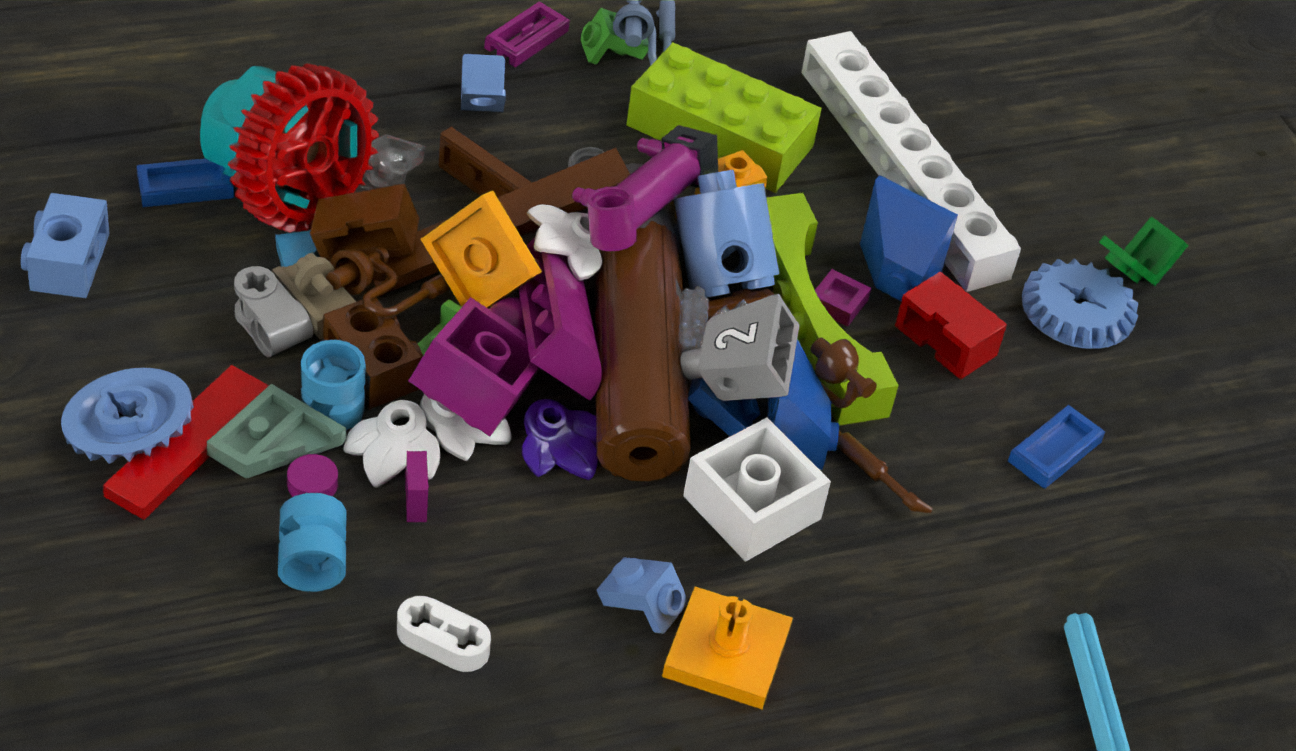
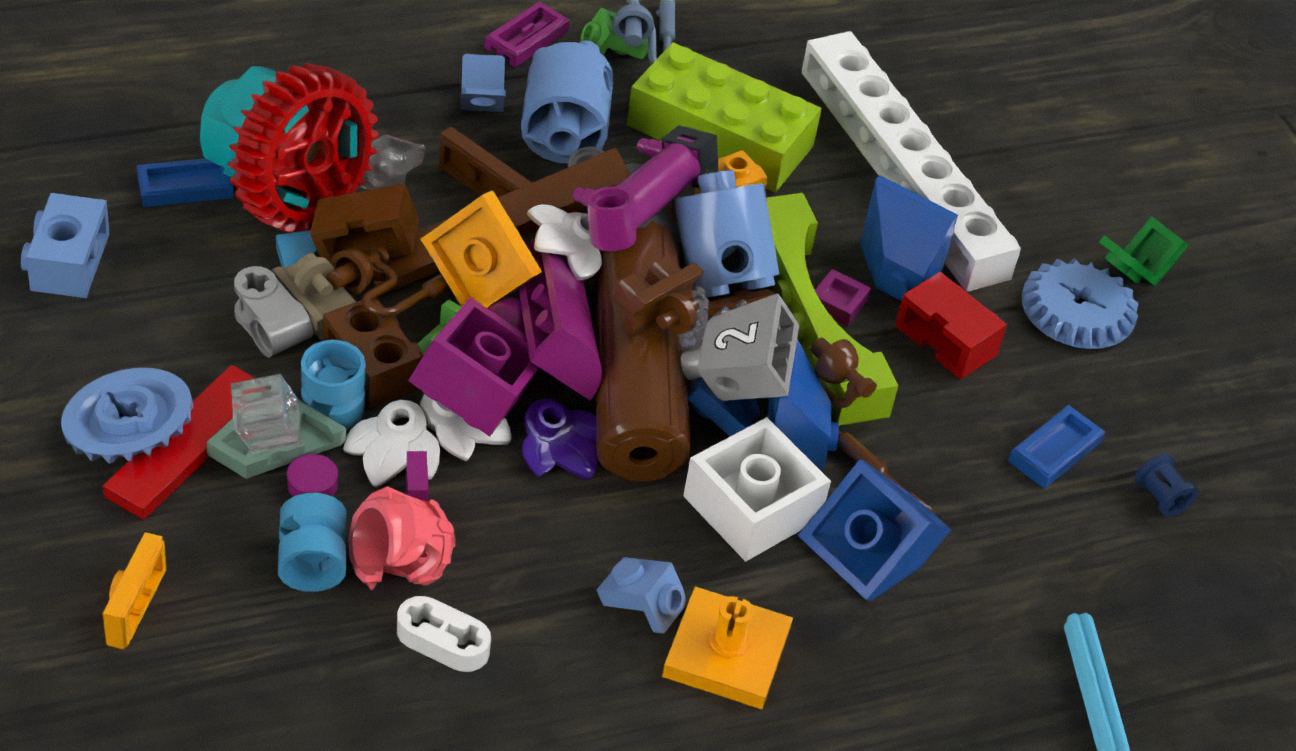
none -> light orange plate [103,532,166,650]
none -> clear brick [231,374,302,454]
none -> coral helmet [348,486,456,590]
none -> medium blue cylinder [521,41,613,163]
none -> reddish brown hips [613,256,704,336]
none -> blue slope [798,459,951,601]
none -> dark blue bush [1135,453,1199,517]

